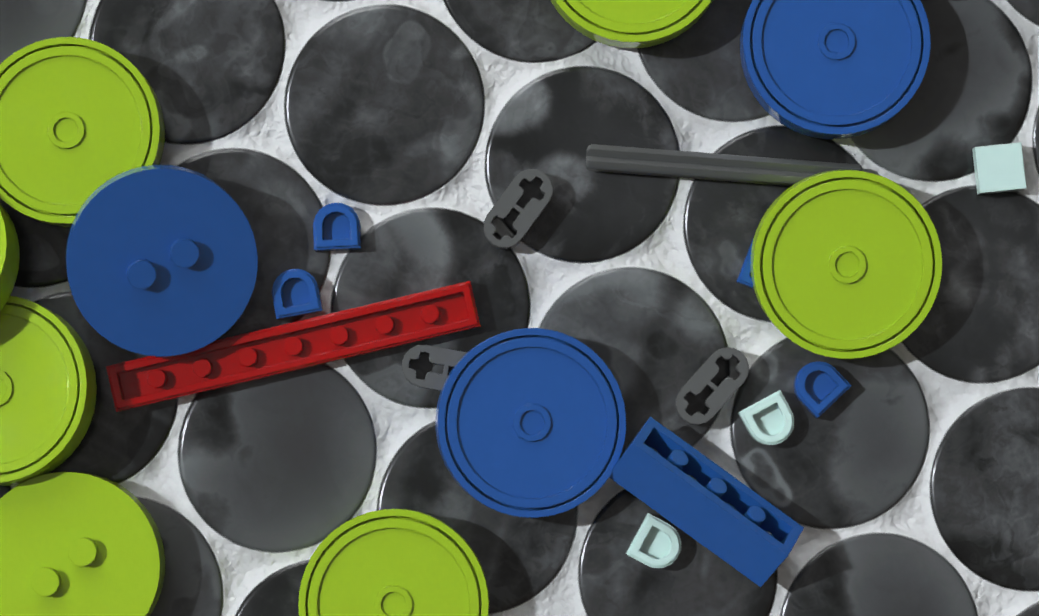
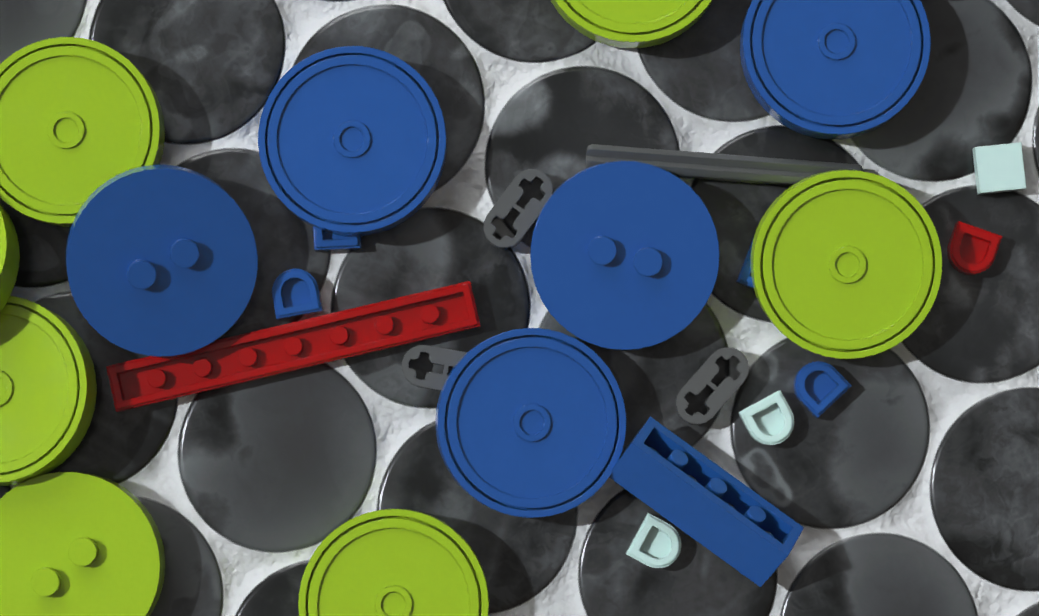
none -> blue brick [258,46,447,236]
none -> blue brick [530,160,719,350]
none -> red tile [947,221,1003,275]

